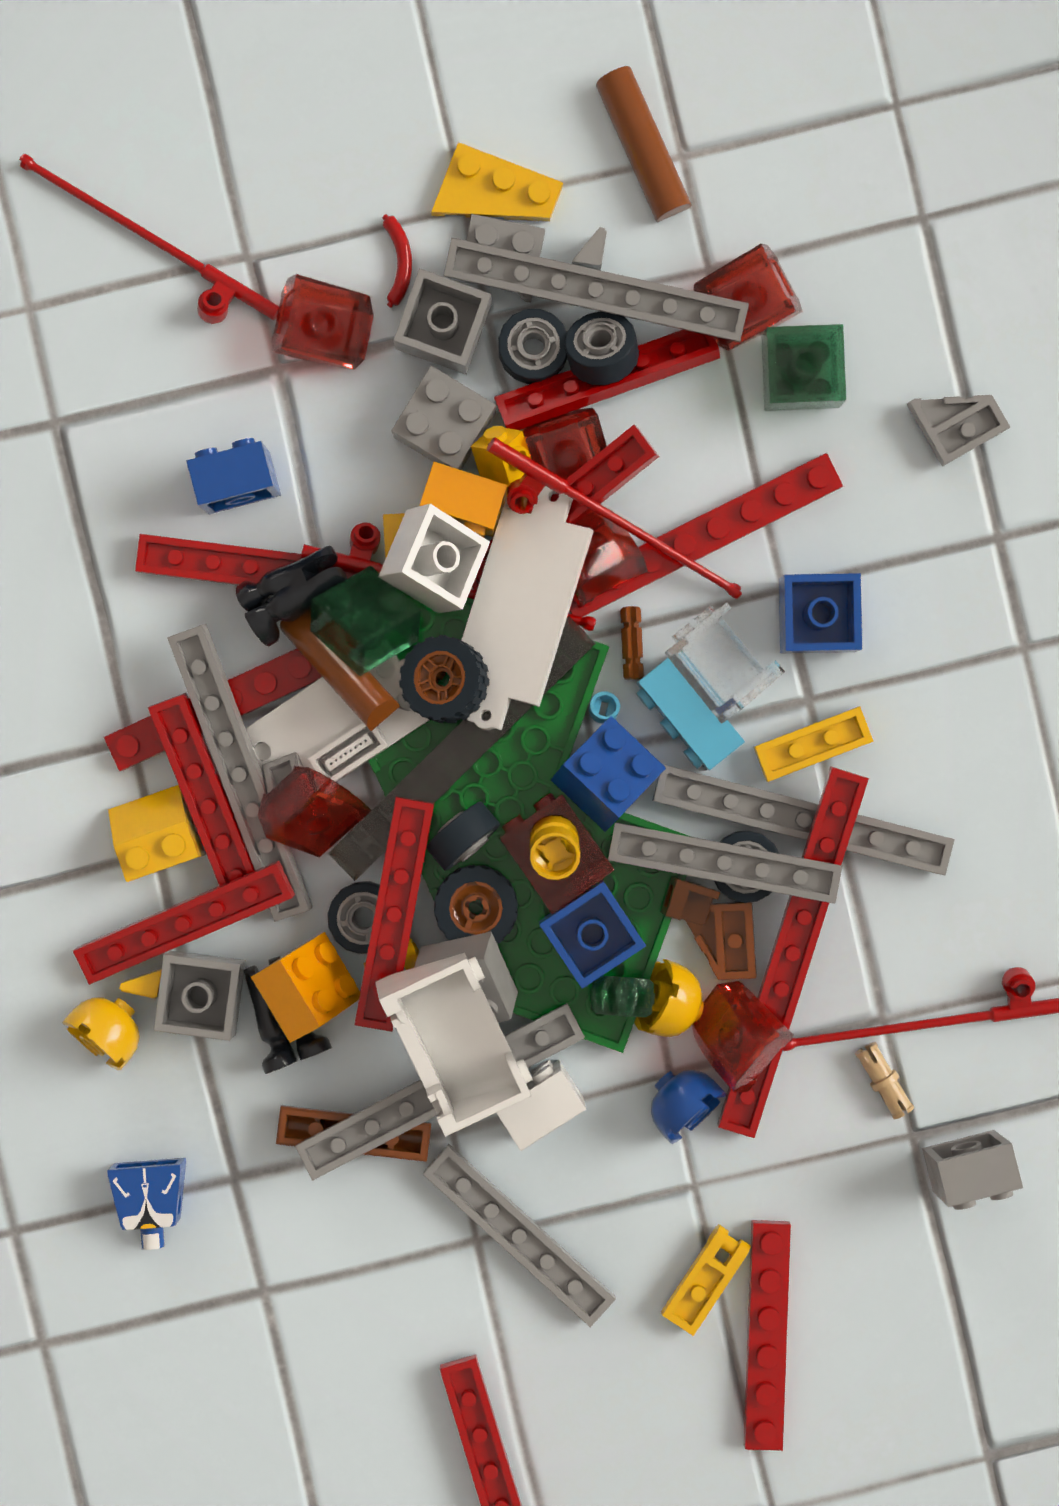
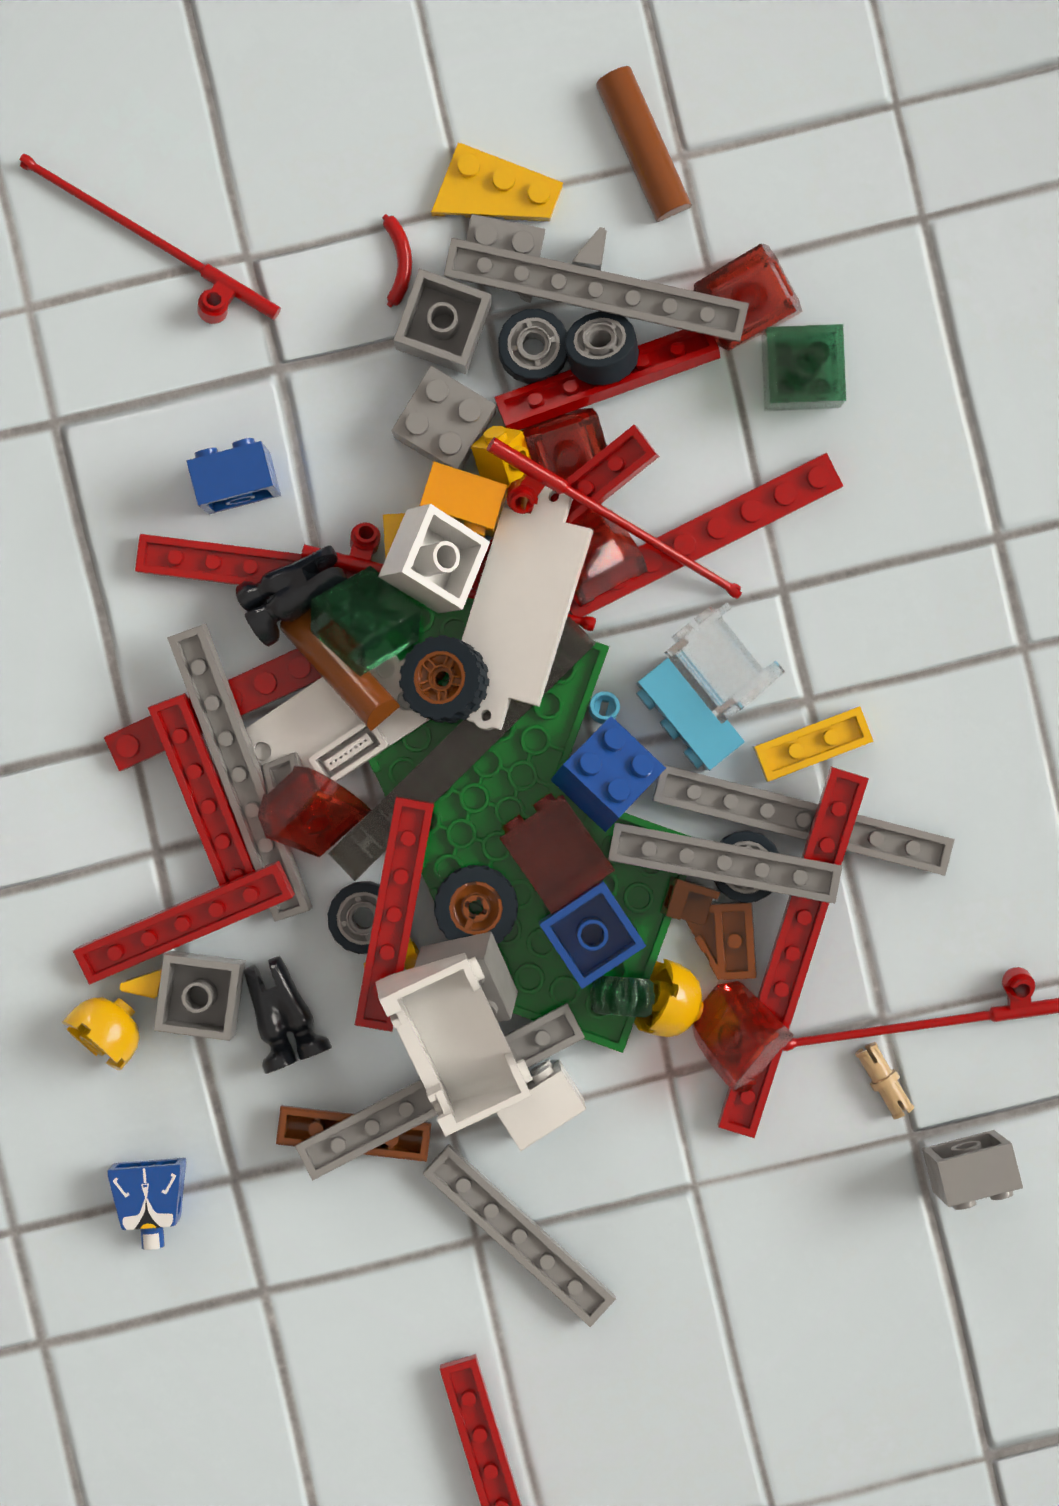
yellow slope [108,785,205,882] -> none
light orange brick [251,932,360,1043] -> none
clear red slope [271,274,374,370] -> none
black wheel [426,802,500,871] -> none
yellow wheel [530,816,580,880] -> none
dark orange axle [620,606,644,680] -> none
blue cylinder [651,1070,726,1144] -> none
yellow plate [661,1224,751,1336] -> none
red plate [744,1220,791,1451] -> none
blue brick [779,573,862,654] -> none
light grey wing [907,395,1010,467] -> none

